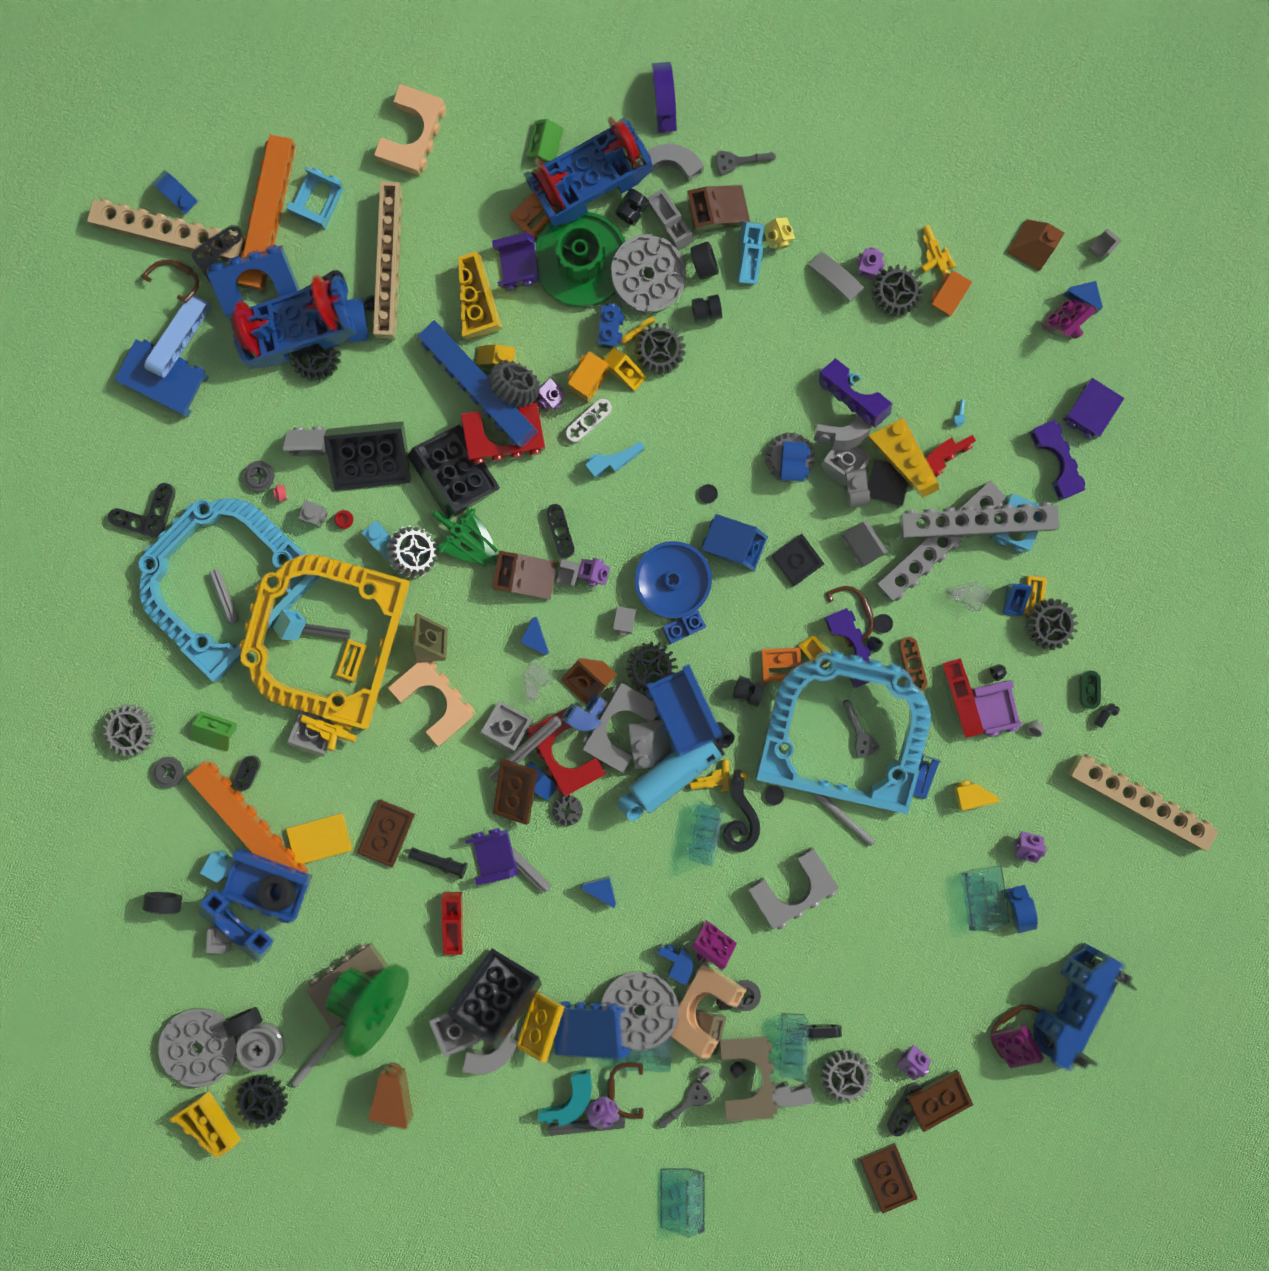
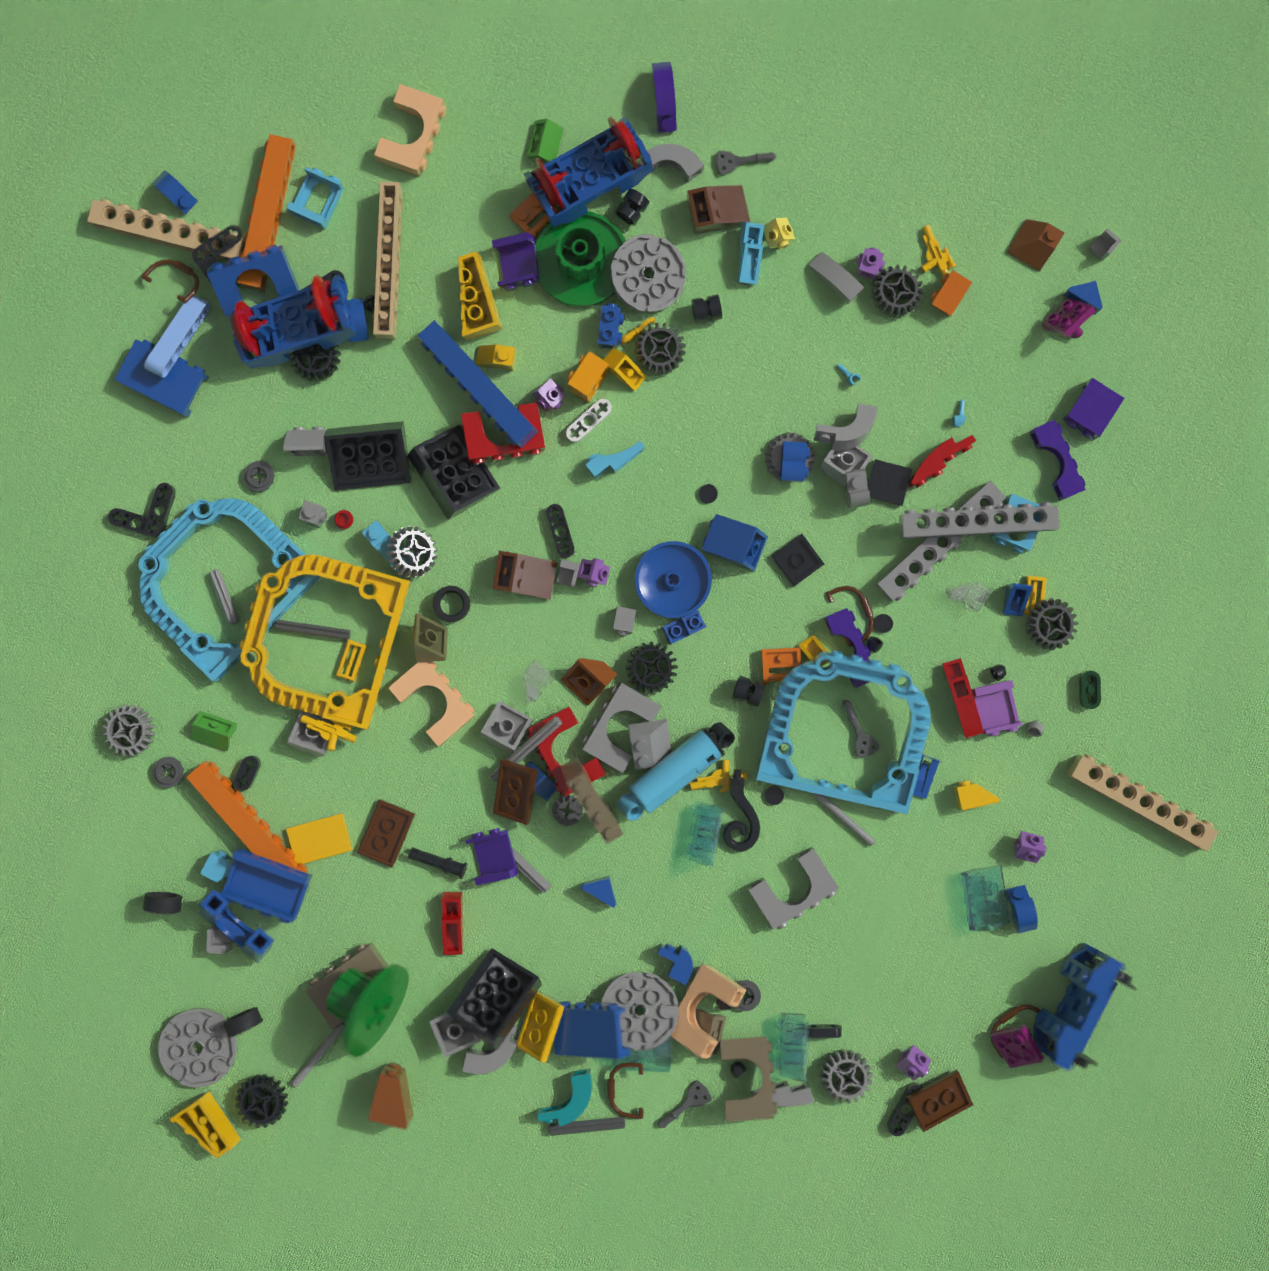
light grey wheel [236,1022,285,1072] -> none
black tyre [257,875,297,911] -> none
coral plate [273,484,287,503] -> none
medium azure panel [273,609,306,640] -> none
green bar [432,508,498,567] -> none
dark grey gear [488,360,540,408] -> none
blue slope [521,617,549,655] -> none
blue brick [561,695,605,731] -> none
medium lavender brick [586,1096,619,1130] -> none
blue panel [645,664,723,757] -> none
light grey slope [647,188,694,251] -> none
clear light blue slope [660,1168,705,1238] -> none
black tyre [690,241,719,280] -> none
magenta plate [691,920,737,971] -> none
light grey hinge [696,1066,712,1083] -> none
dark purple arch [819,358,893,428] -> none
light grey slope [841,520,887,567] -> none
reddish brown tile [859,1143,918,1214] -> none
yellow wedge [868,418,940,498] -> none
dark orange beam [899,637,927,691] -> none
black arm [1094,703,1120,728] -> none
none -> black tyre [433,585,470,622]
none -> dark tan arch [561,757,623,844]

